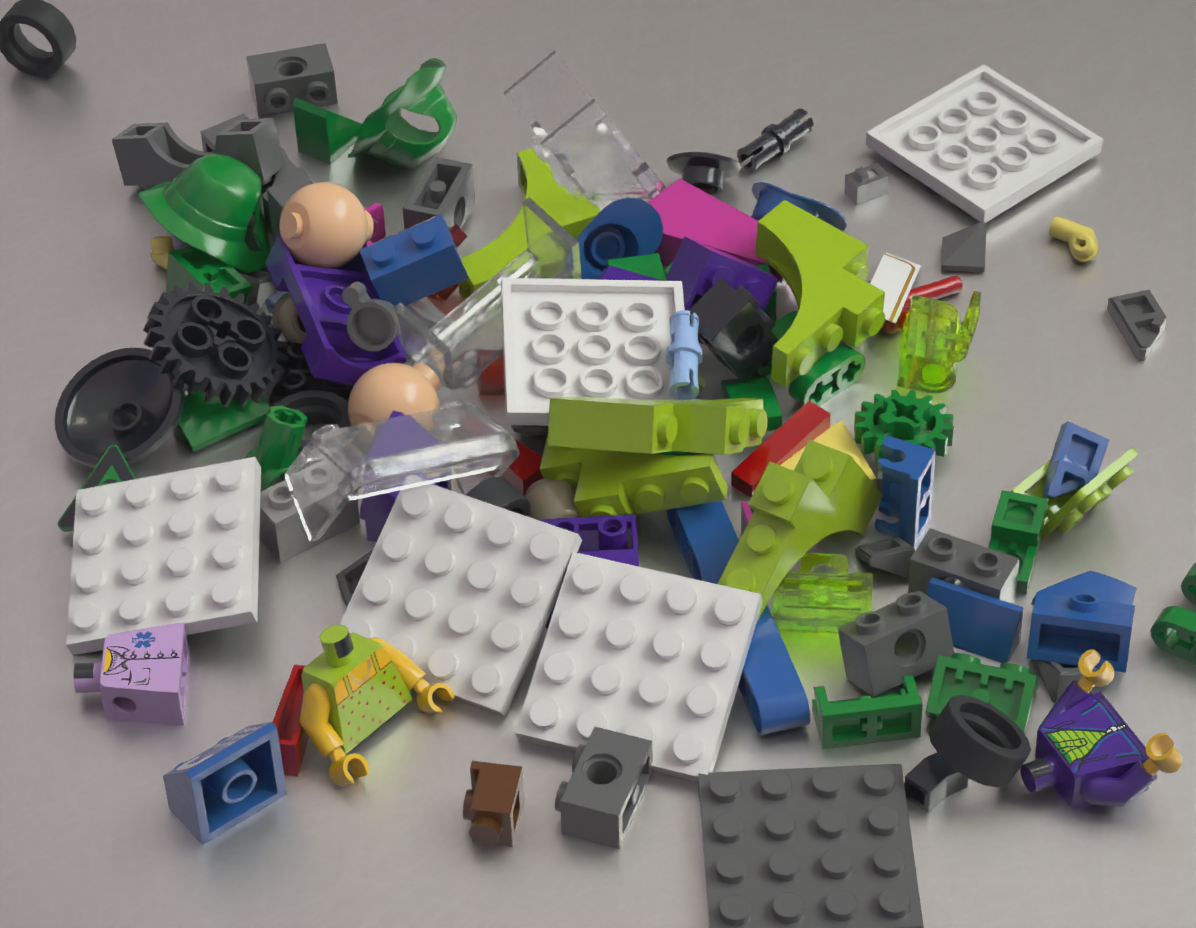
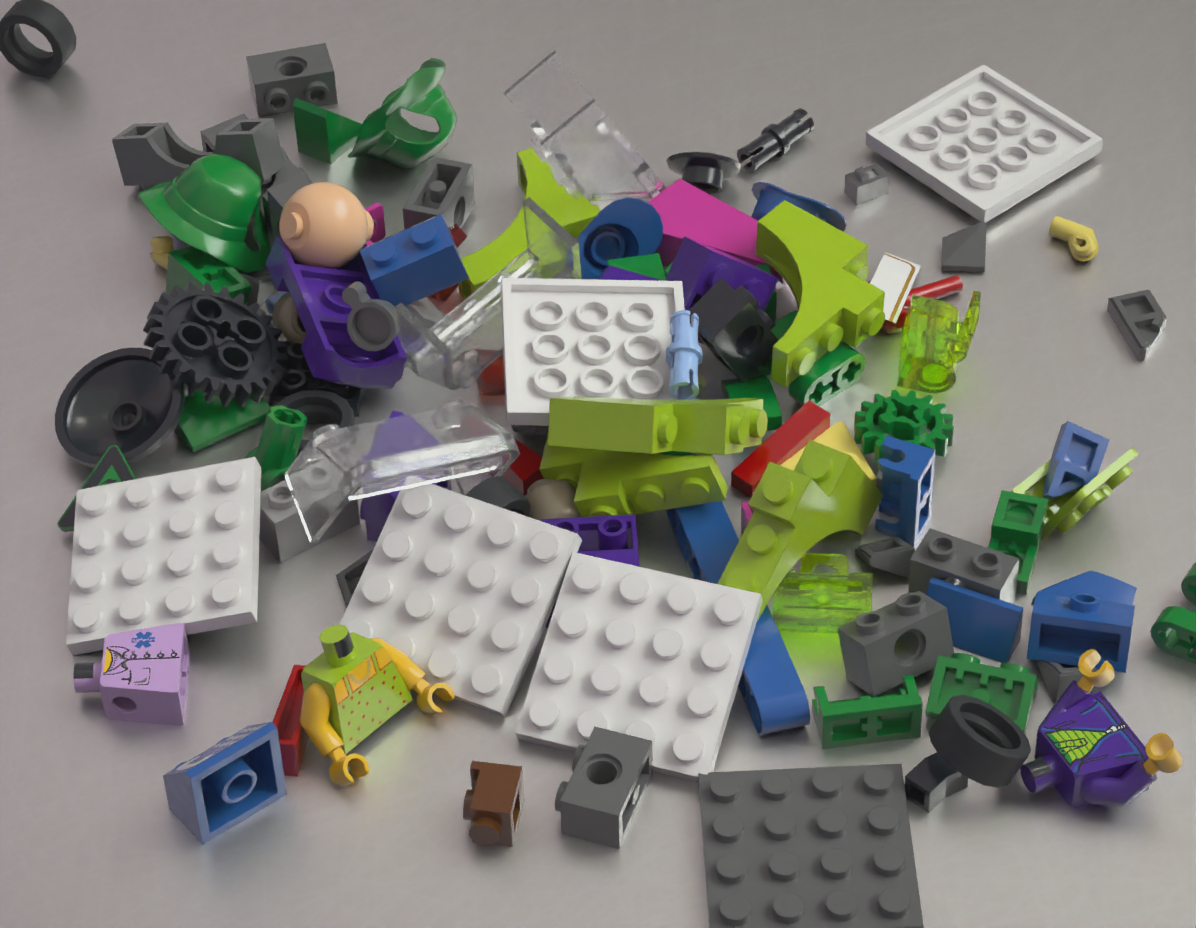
light nougat brick [348,362,441,449] -> none

